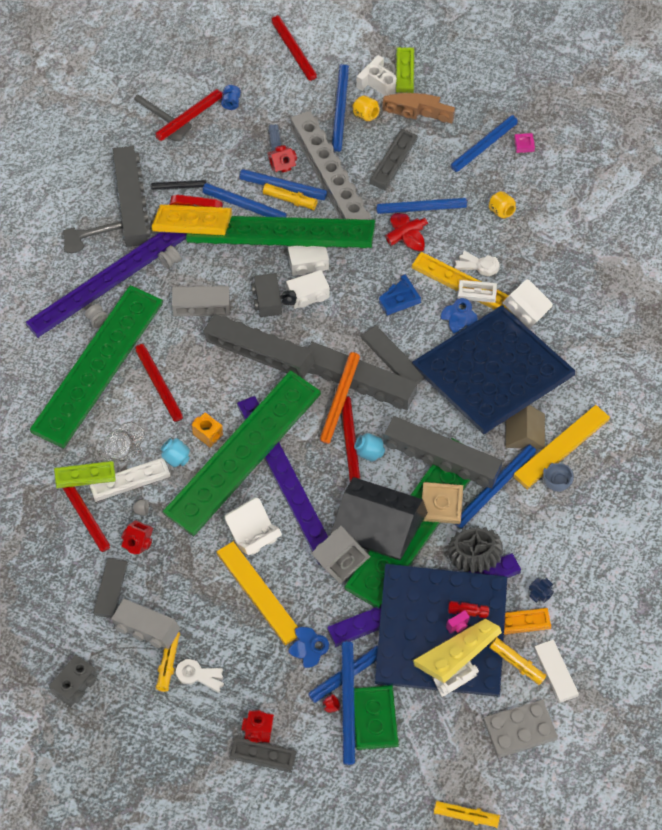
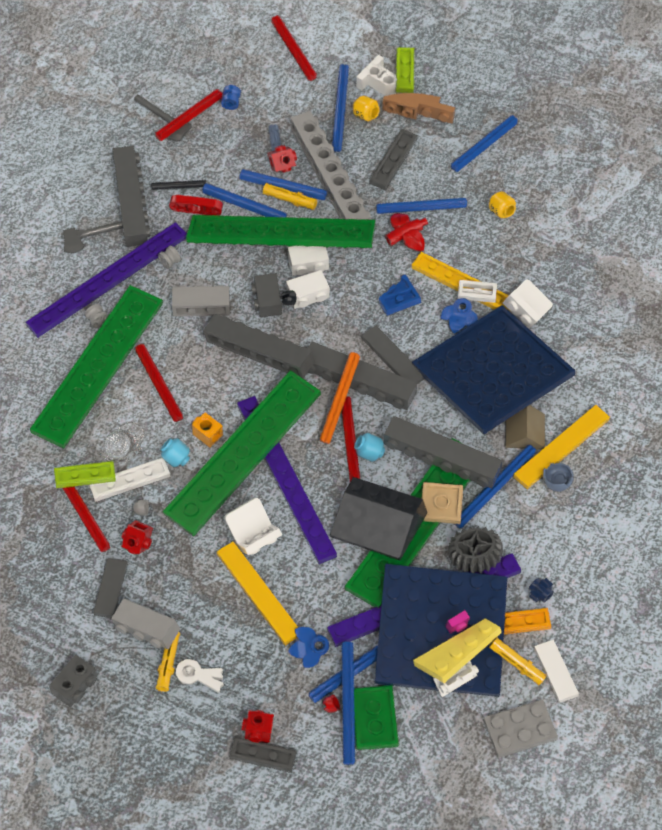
yellow tile [152,204,232,235] -> none
light grey brick [311,526,371,584] -> none
yellow pin [434,800,500,828] -> none
red axle [448,601,489,618] -> none
white piece [454,251,500,276] -> none
dark pink plate [514,133,535,153] -> none

